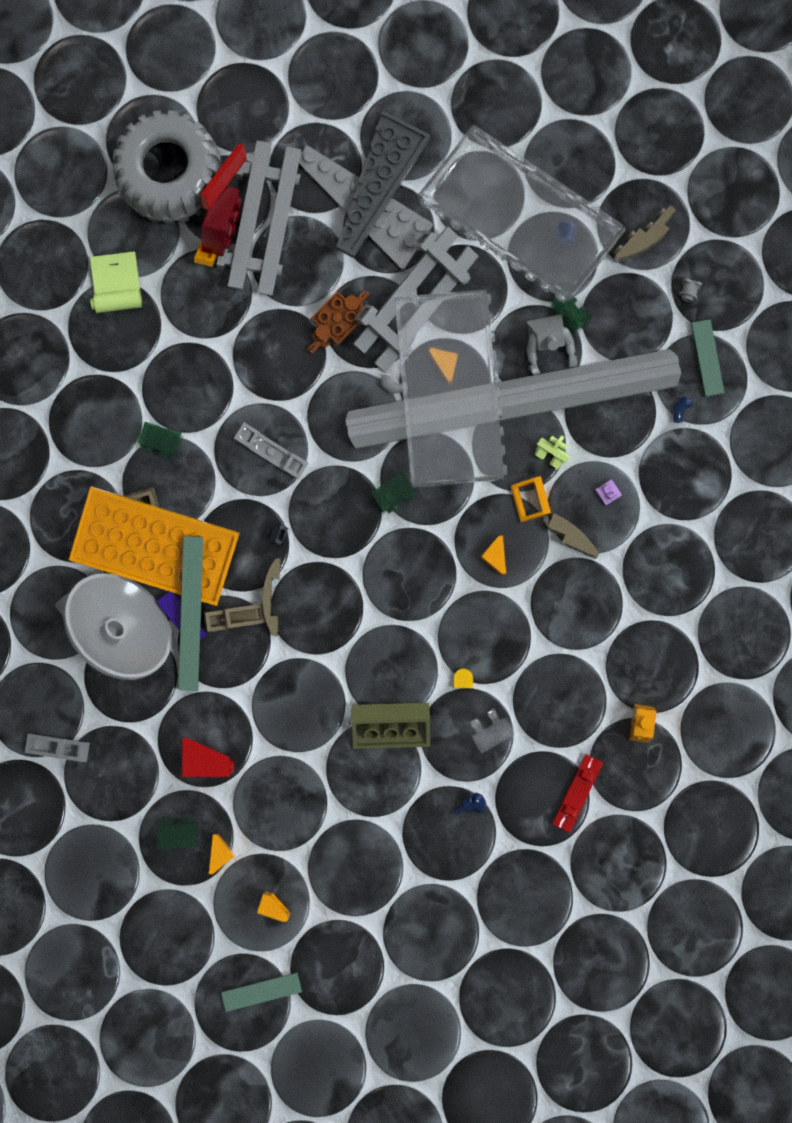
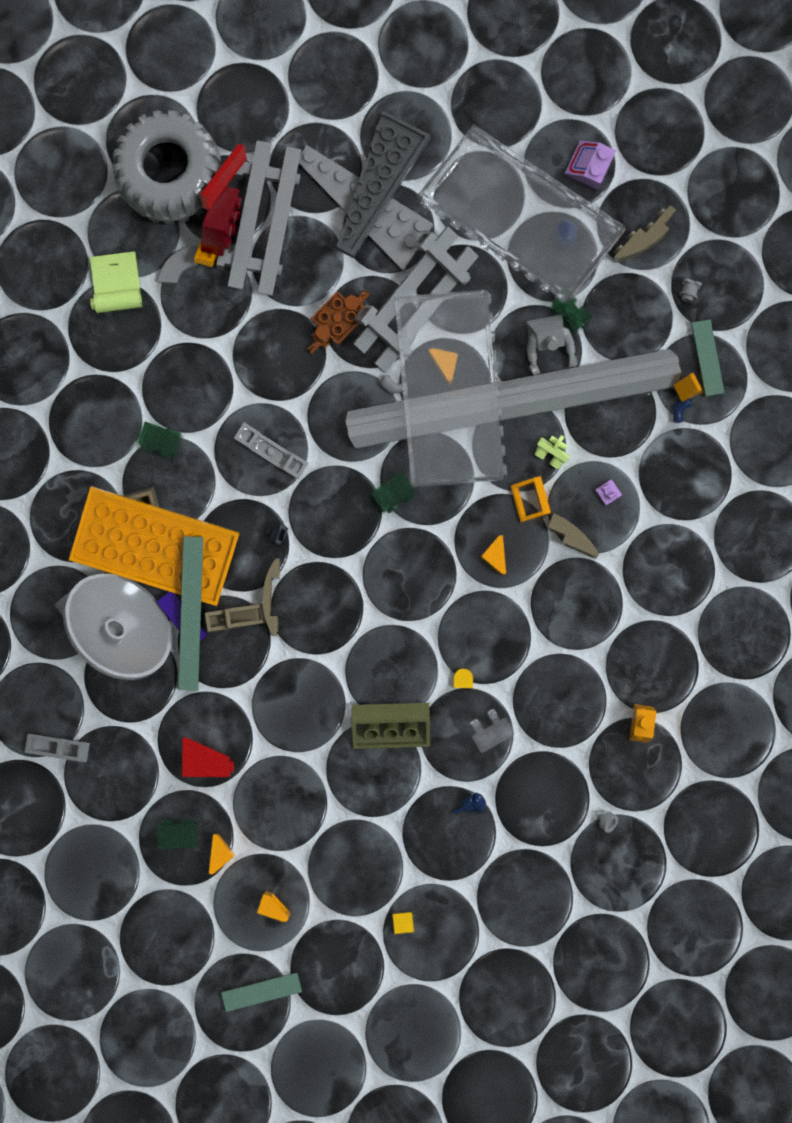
red hinge [552,754,603,833] -> none
none -> light grey tile [158,247,198,284]
none -> yellow tile [393,912,414,934]
none -> lavender slope [564,141,616,190]
none -> light grey tile [598,812,618,833]
none -> light orange slope [674,373,703,402]

